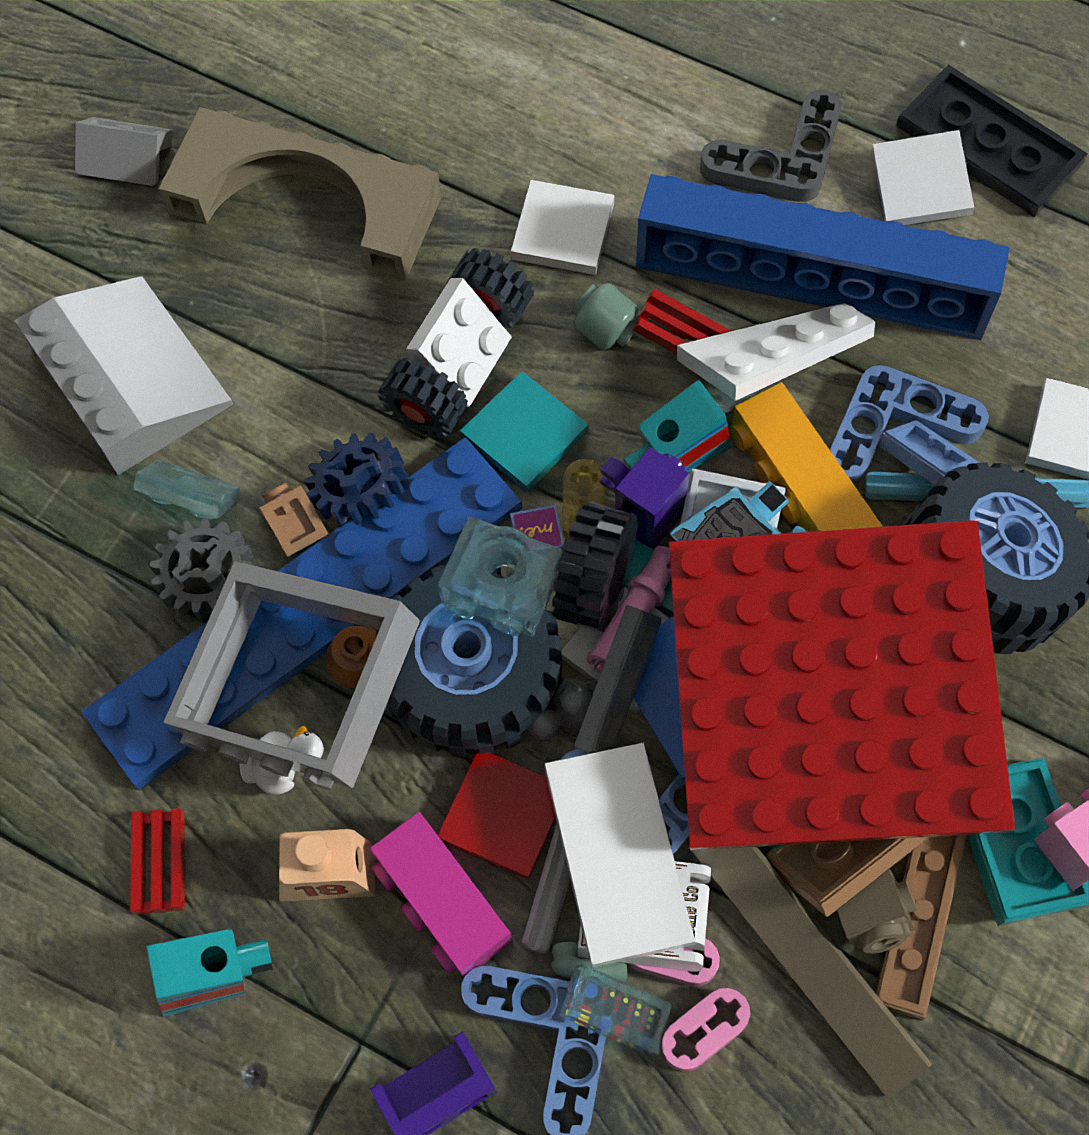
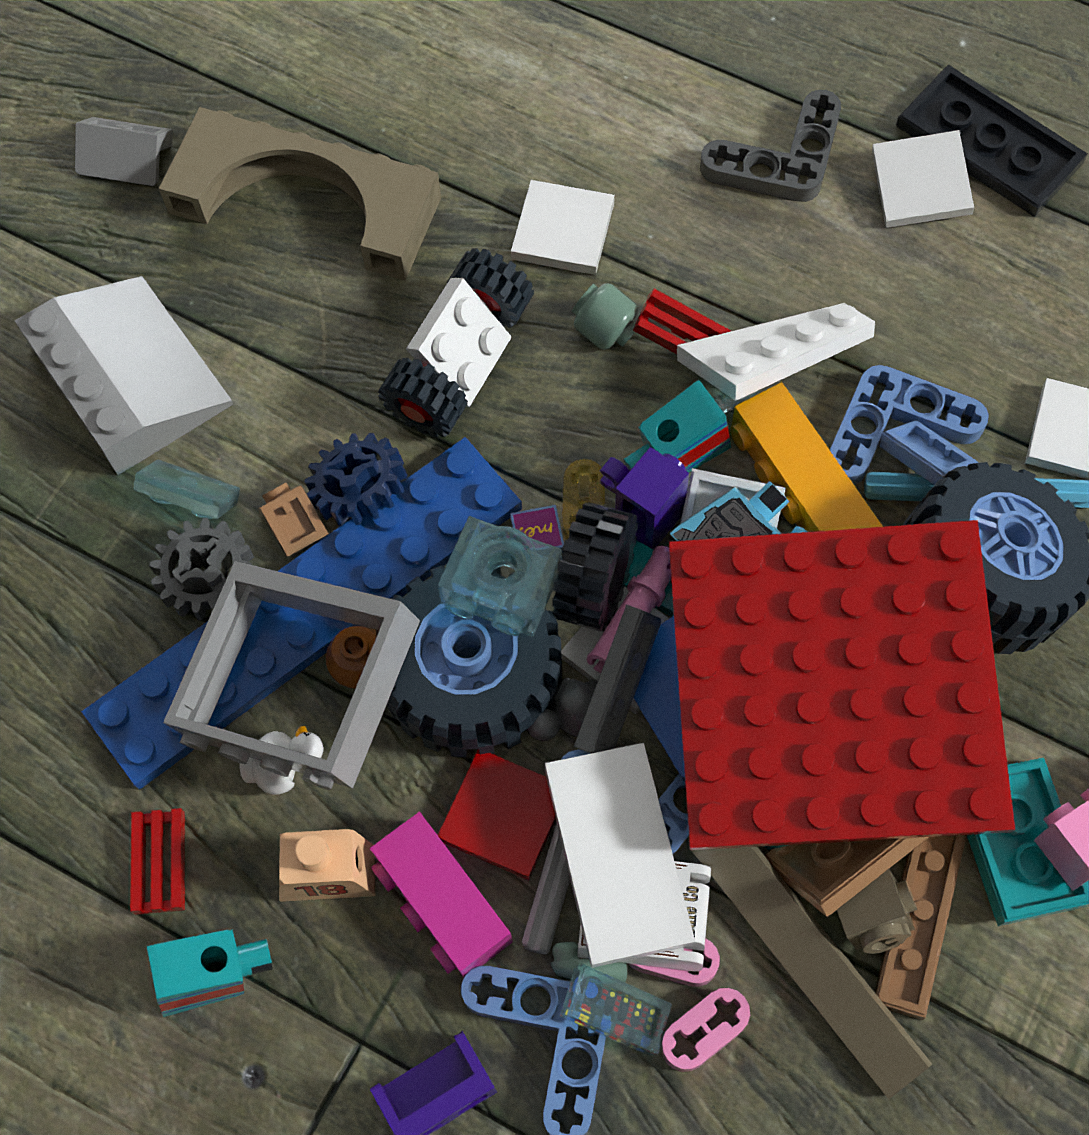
teal tile [460,371,589,492] -> none
blue brick [636,174,1010,340] -> none

